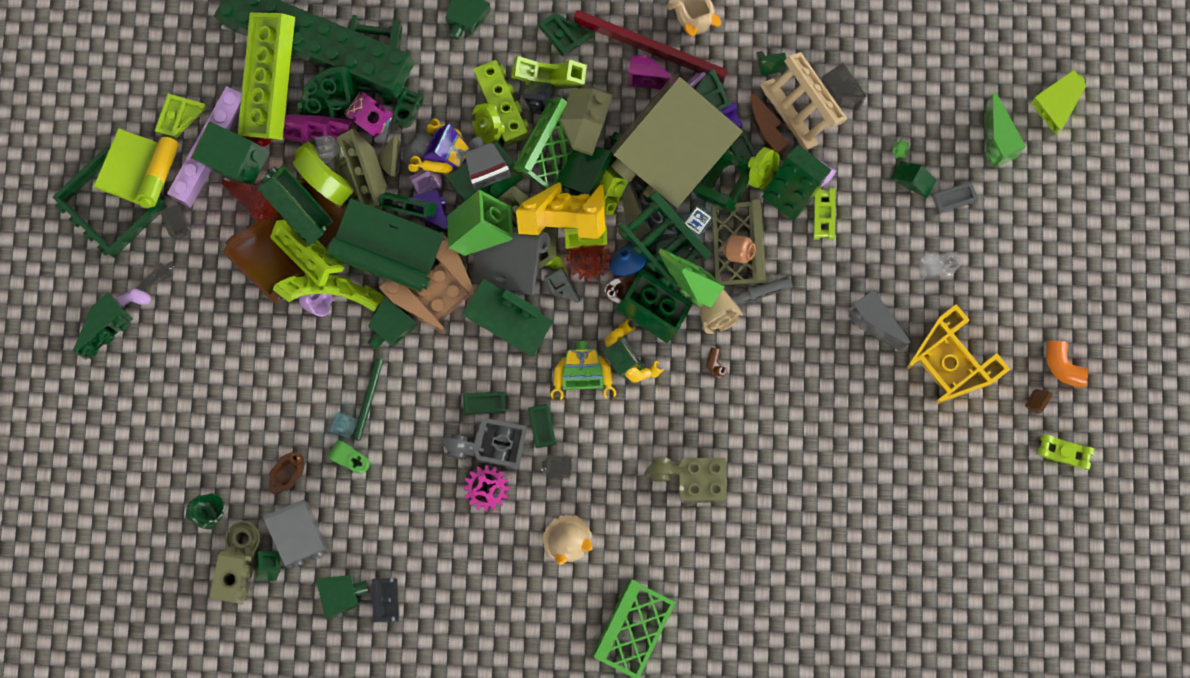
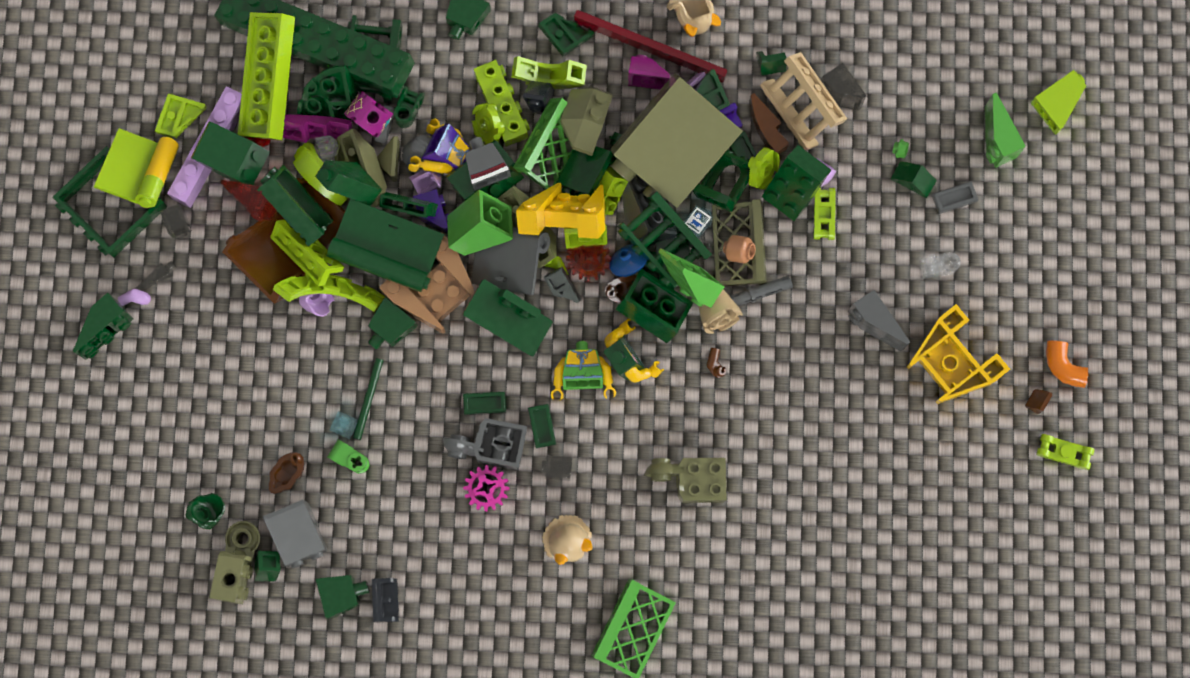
none -> dark green slope [315,160,382,205]

